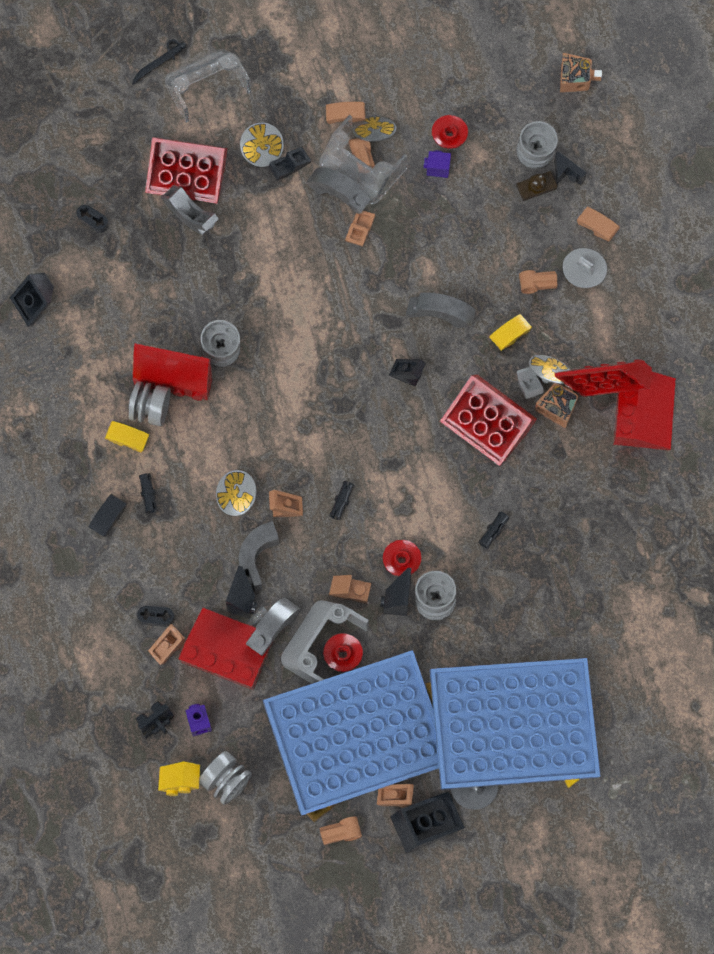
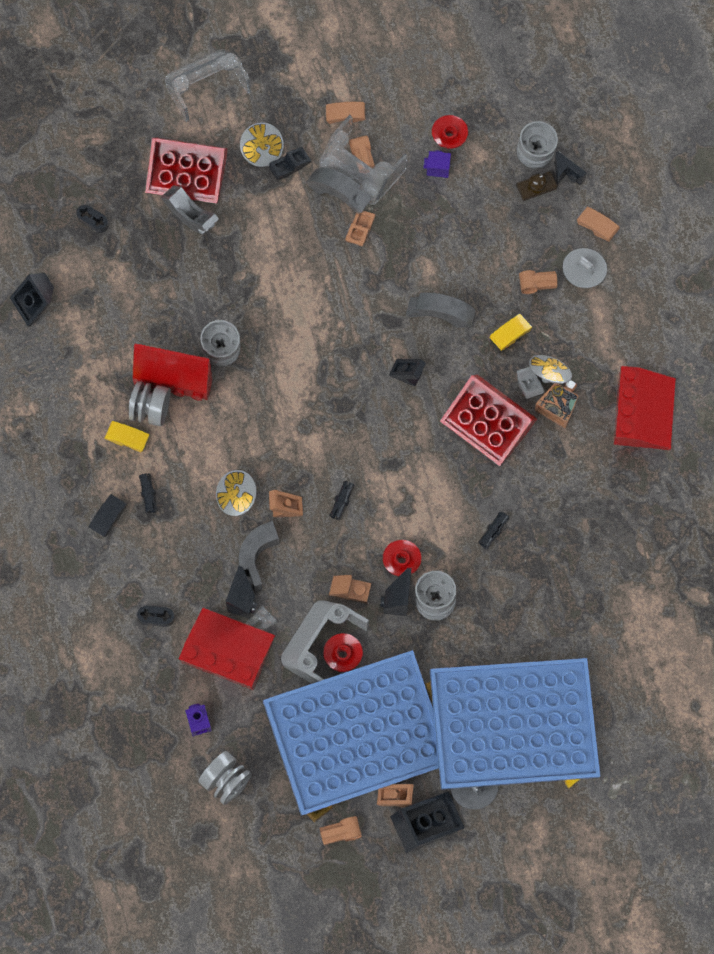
black sword [132,39,187,85] -> none
black hips [136,701,174,739] -> none
nougat slope [148,624,185,665] -> none
yellow brick [158,762,200,796] -> none
flat silver arch [246,598,302,656] -> none
shield [353,116,396,142] -> none
red slope [554,359,652,397] -> none
torso [560,53,602,93] -> none

